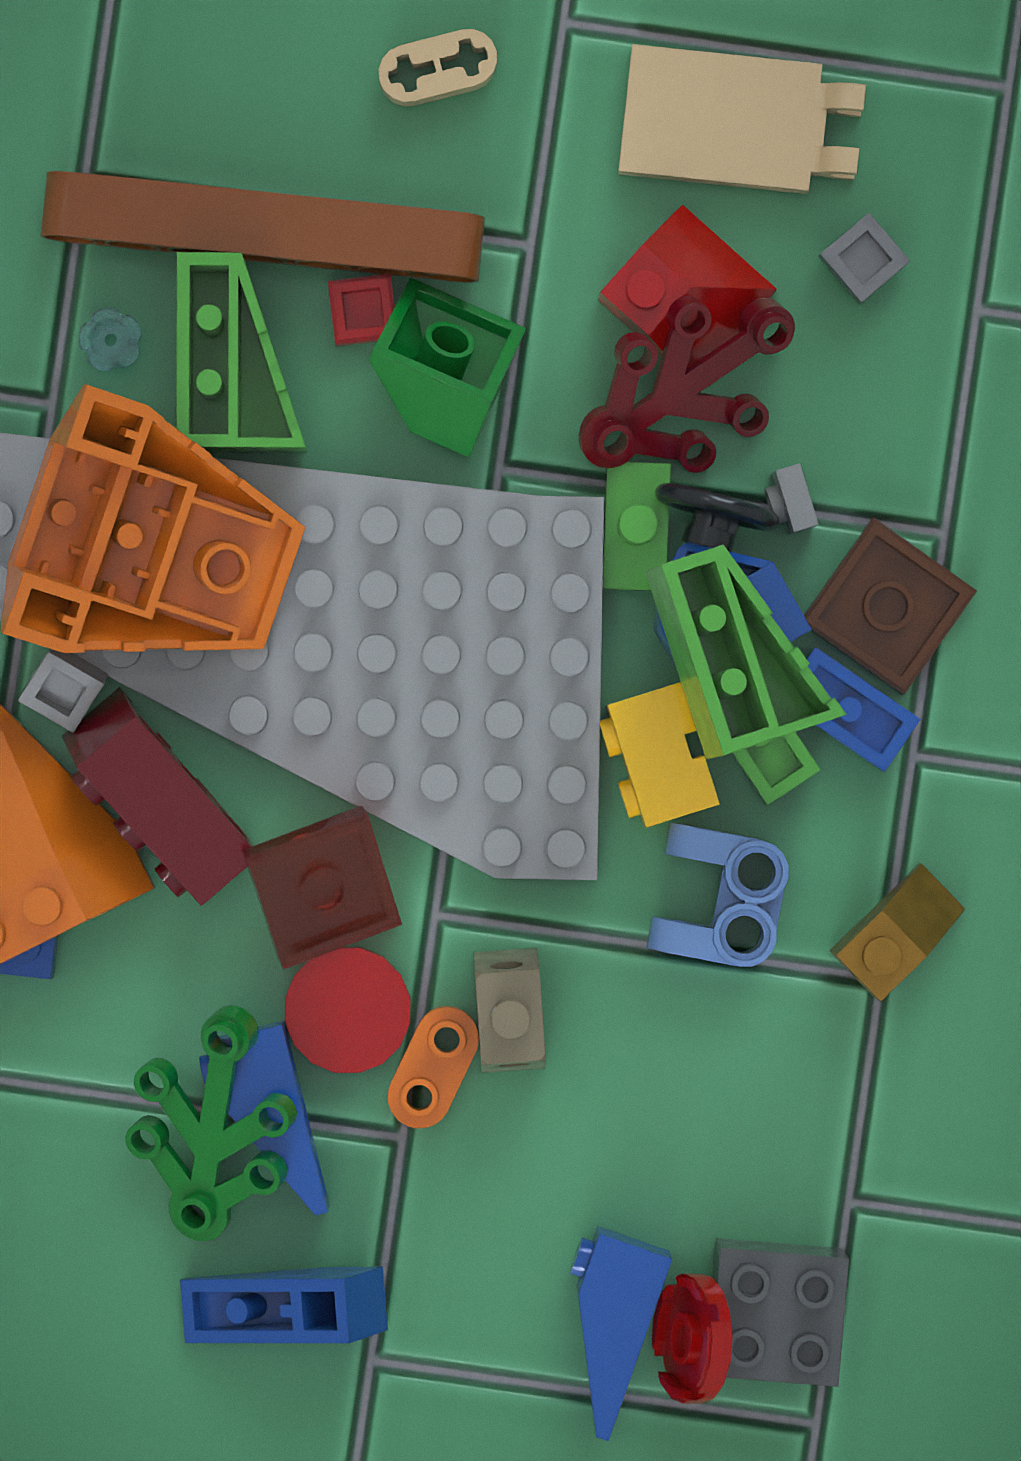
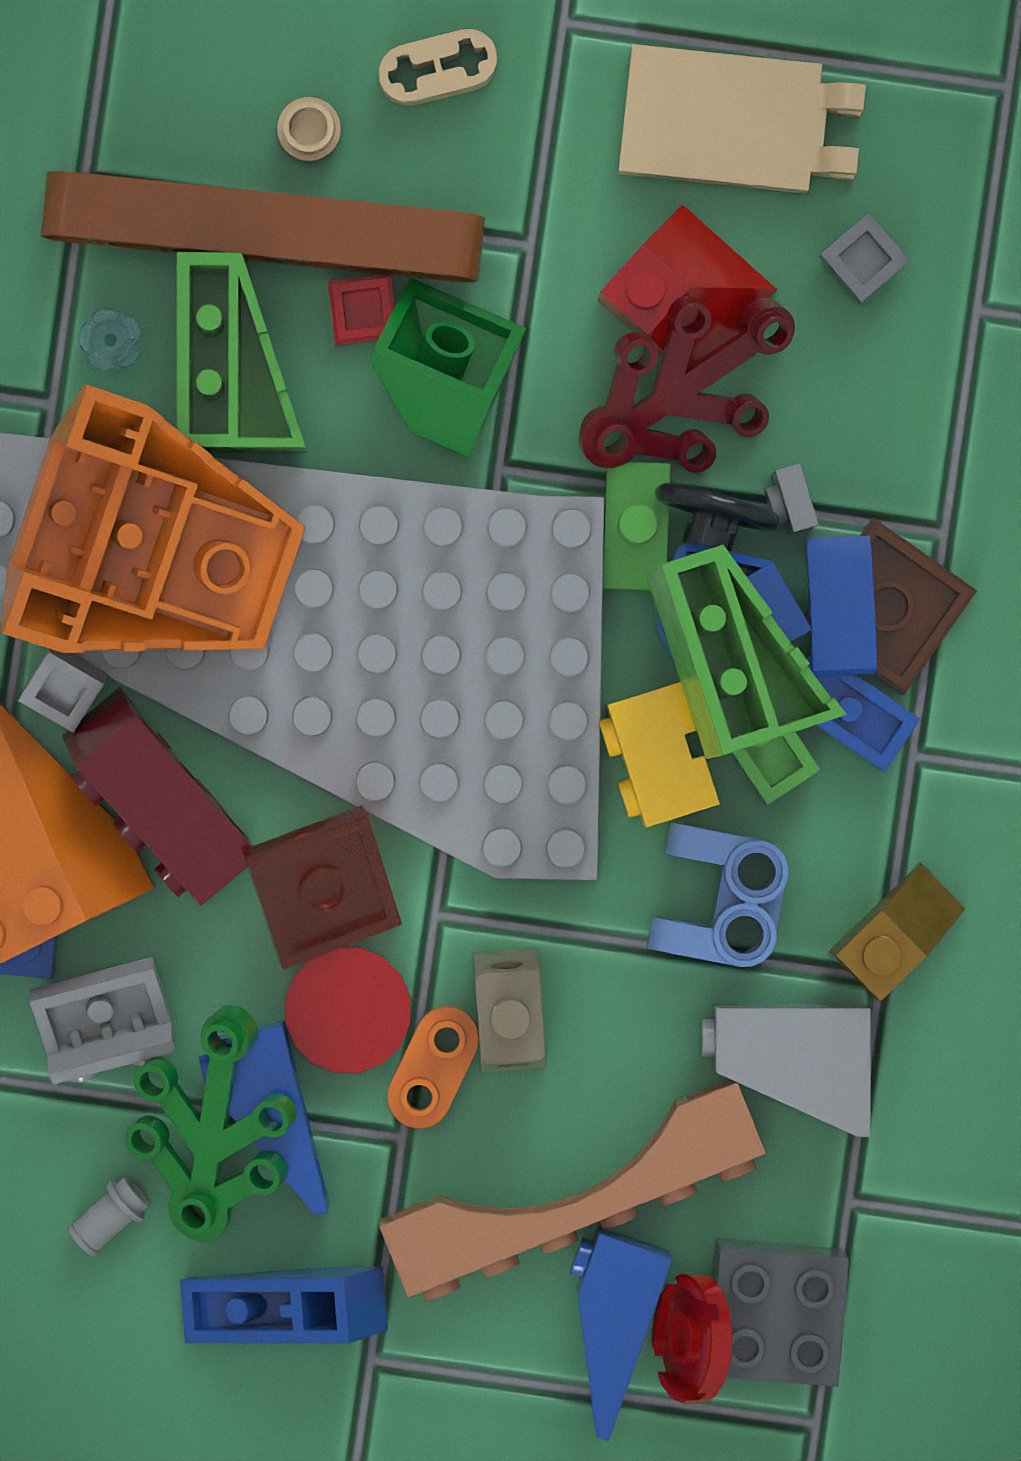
none -> light grey bracket [29,956,176,1084]
none -> light grey pin [67,1176,150,1257]
none -> tan plate [277,97,341,162]
none -> nougat arch [379,1079,766,1301]
none -> light grey slope [701,1004,871,1137]
none -> blue slope [805,536,877,676]

